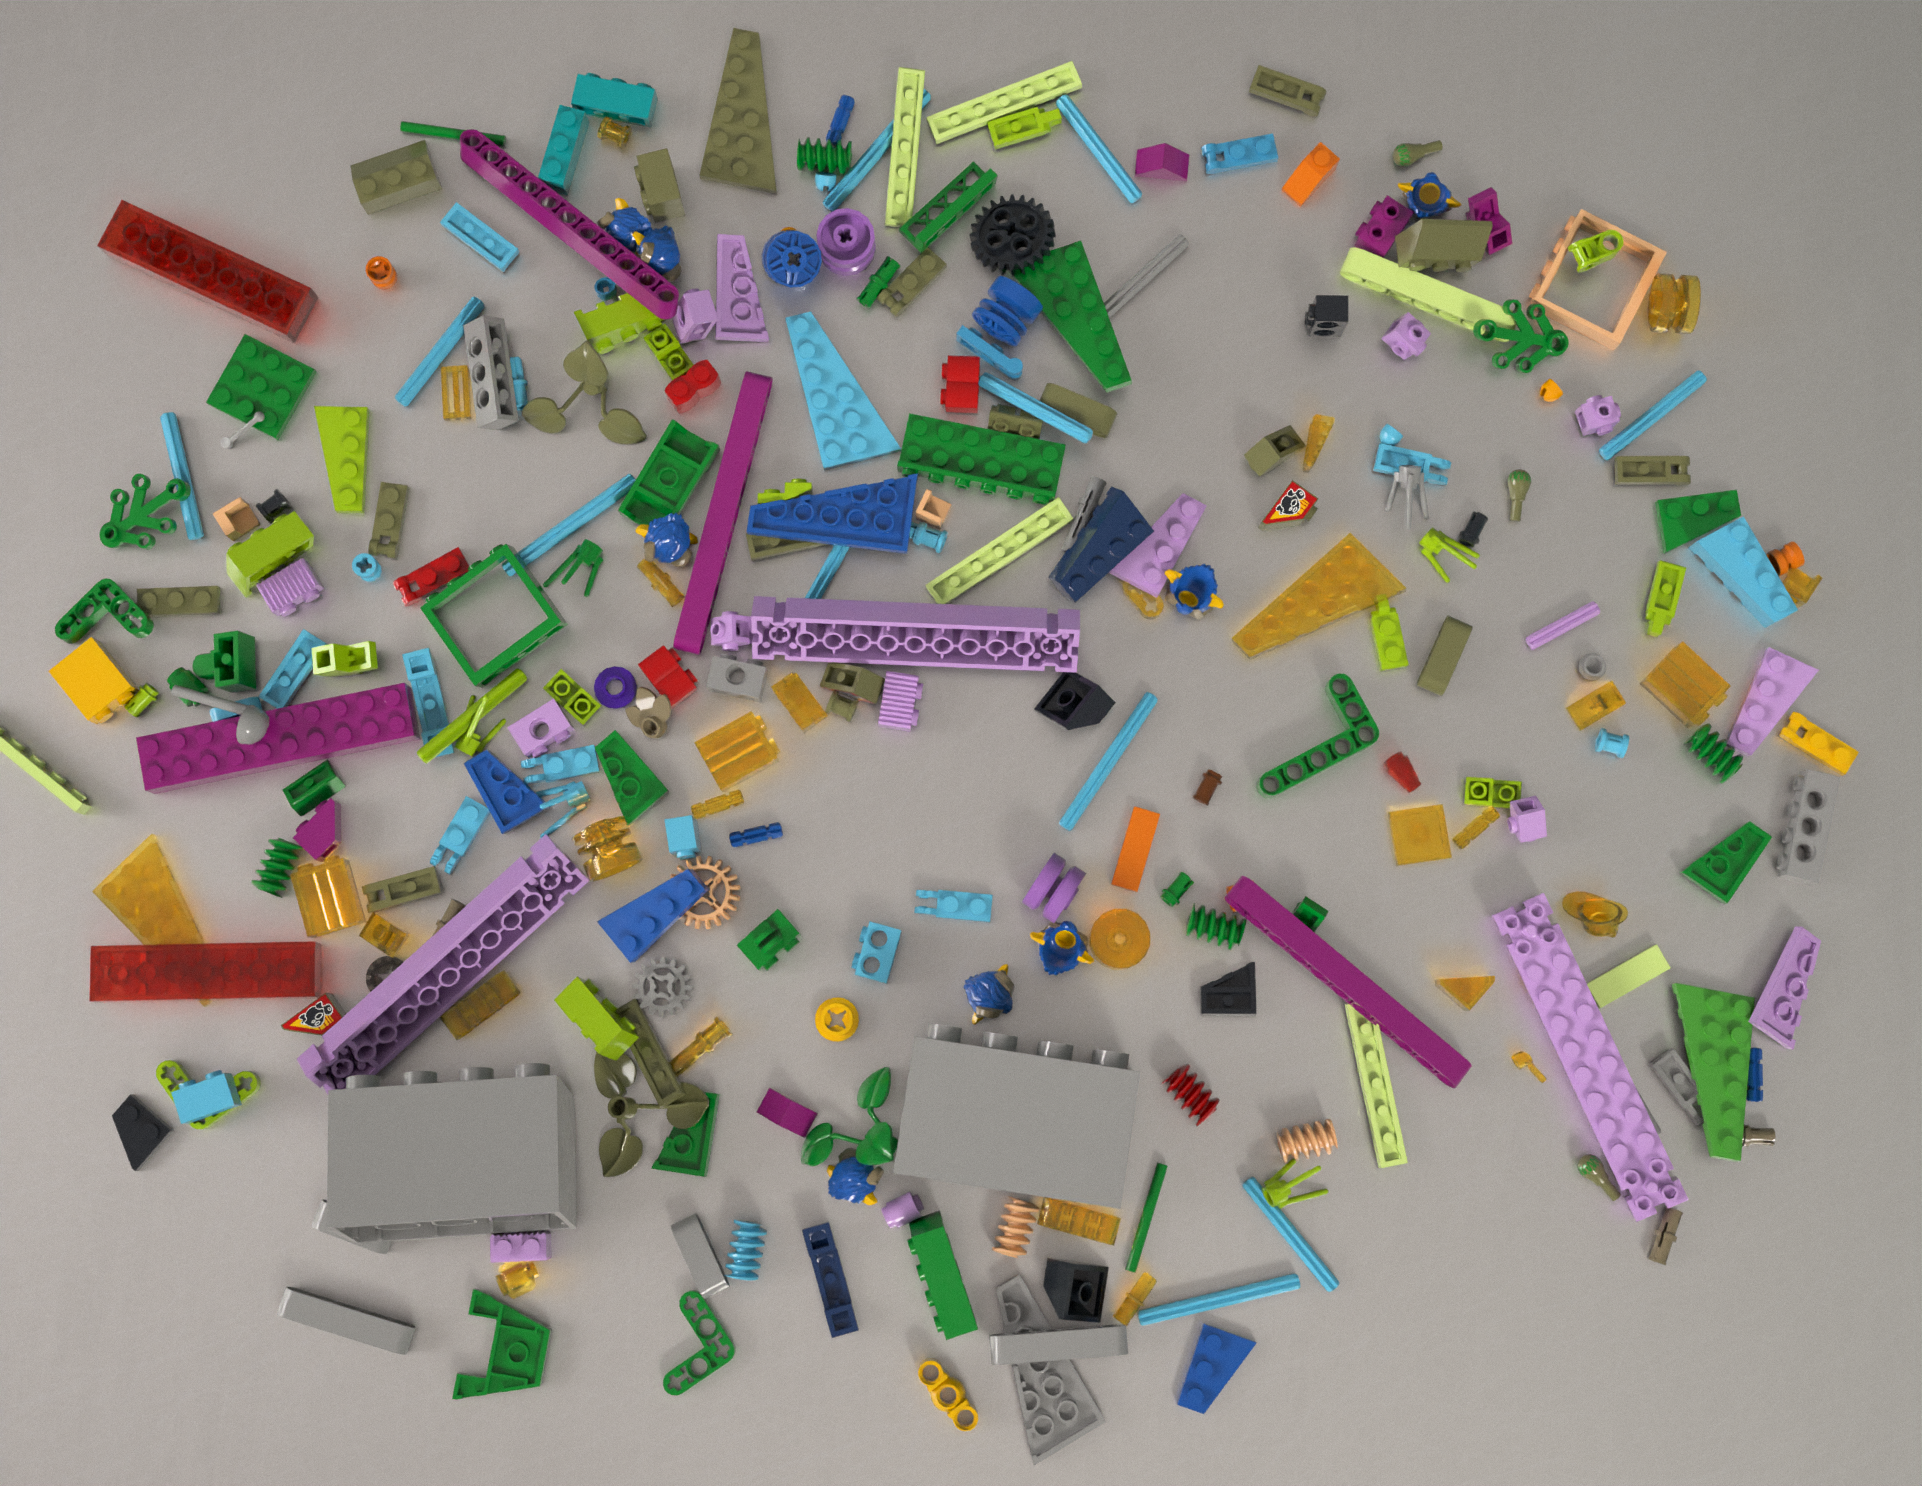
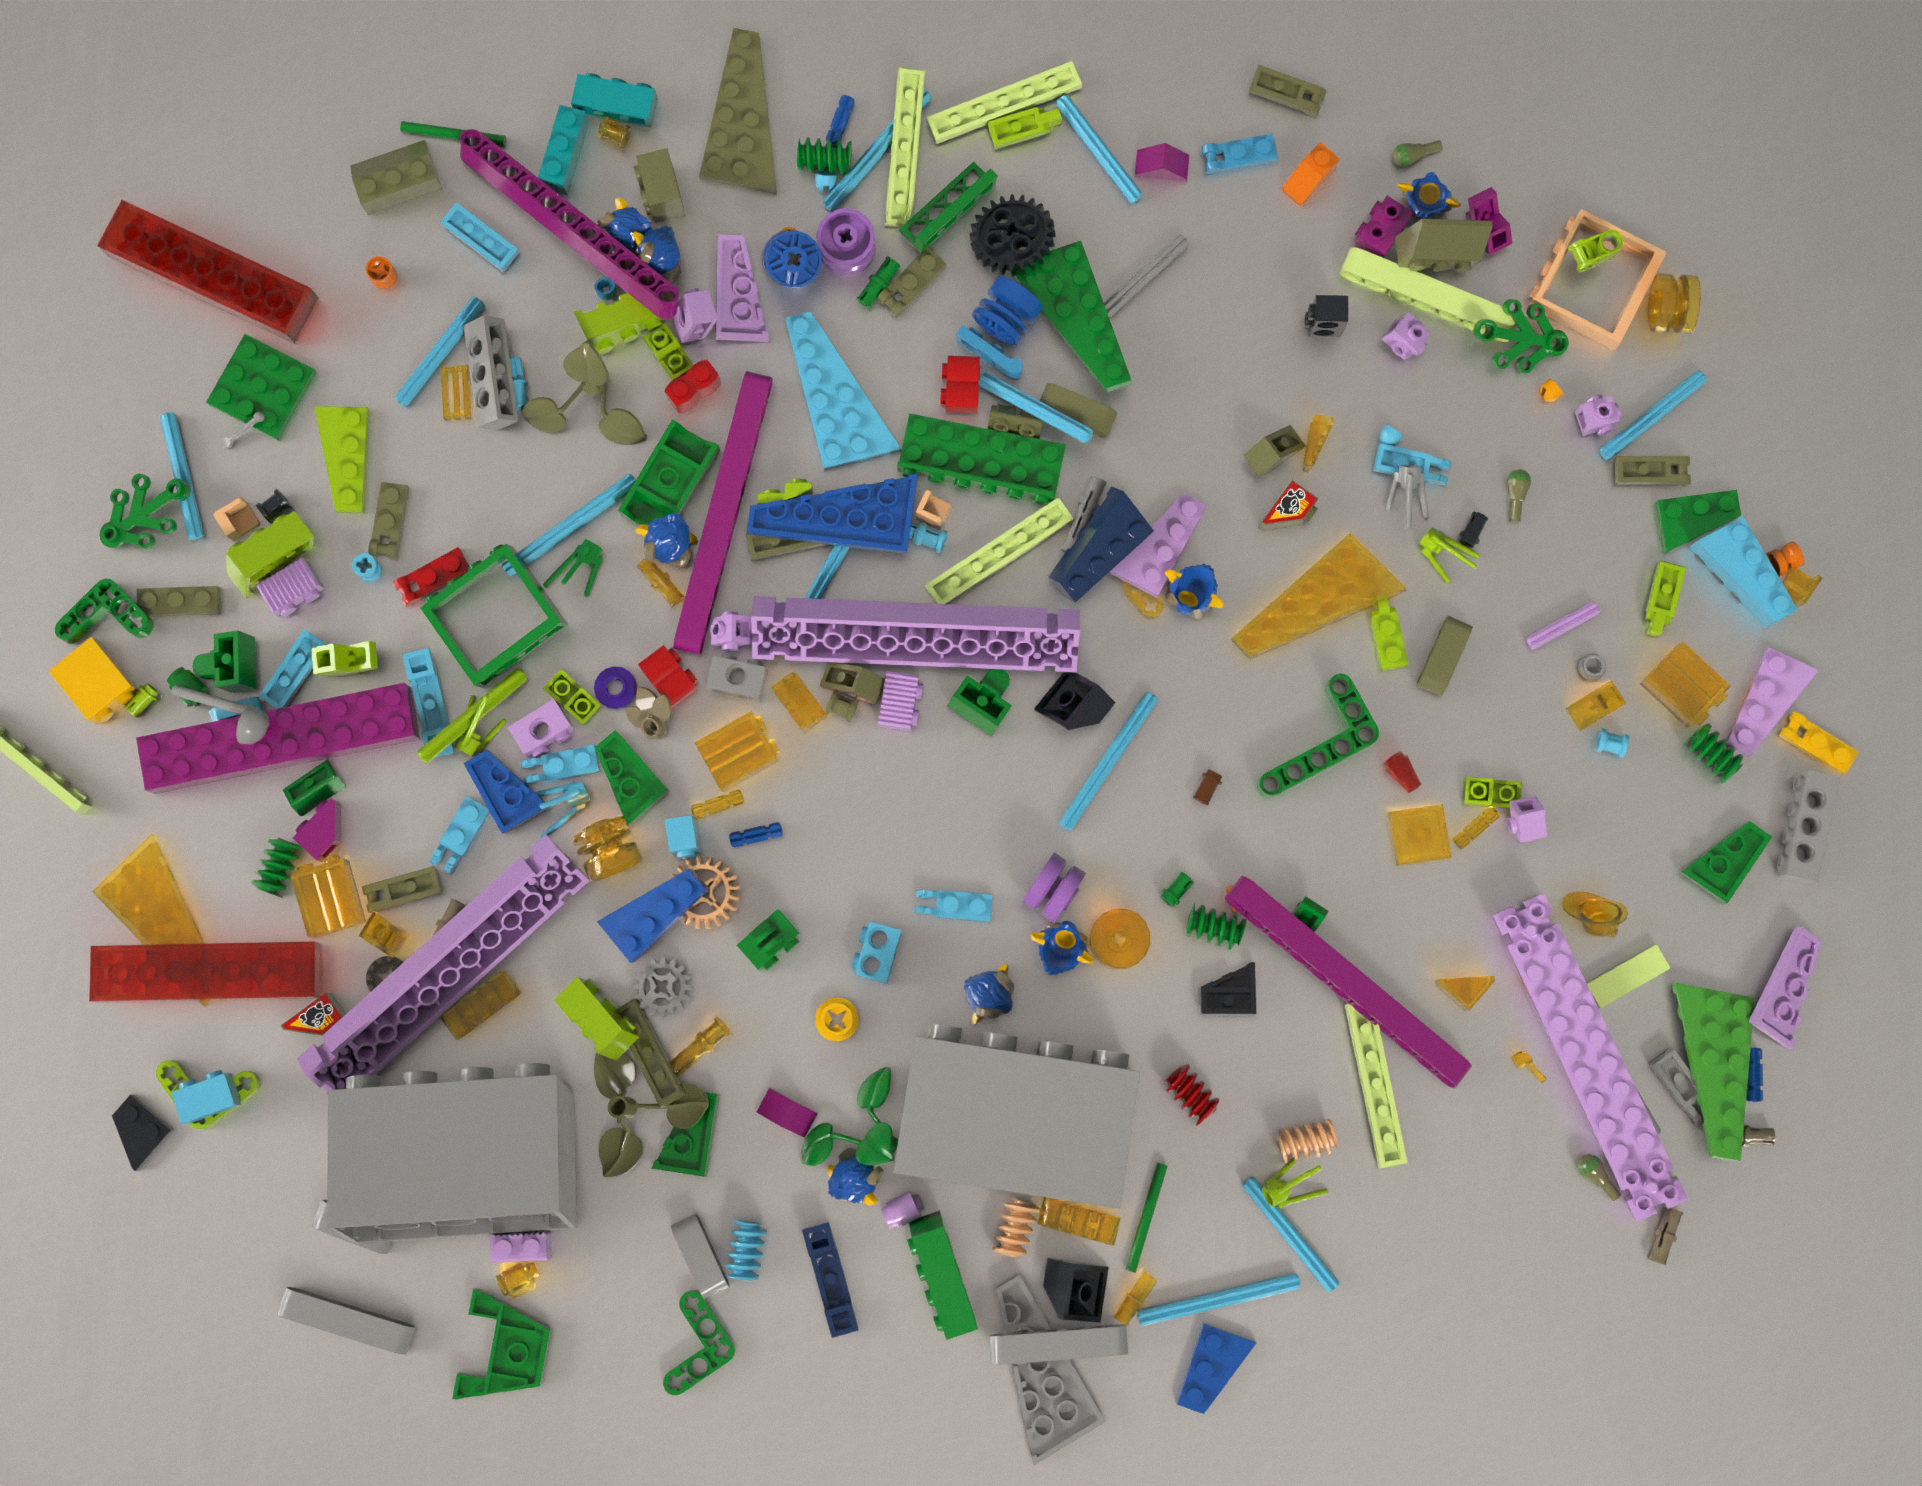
yellow piece [918,1358,978,1431] -> none
orange tile [1111,806,1160,892] -> none
none -> green brick [947,669,1012,736]

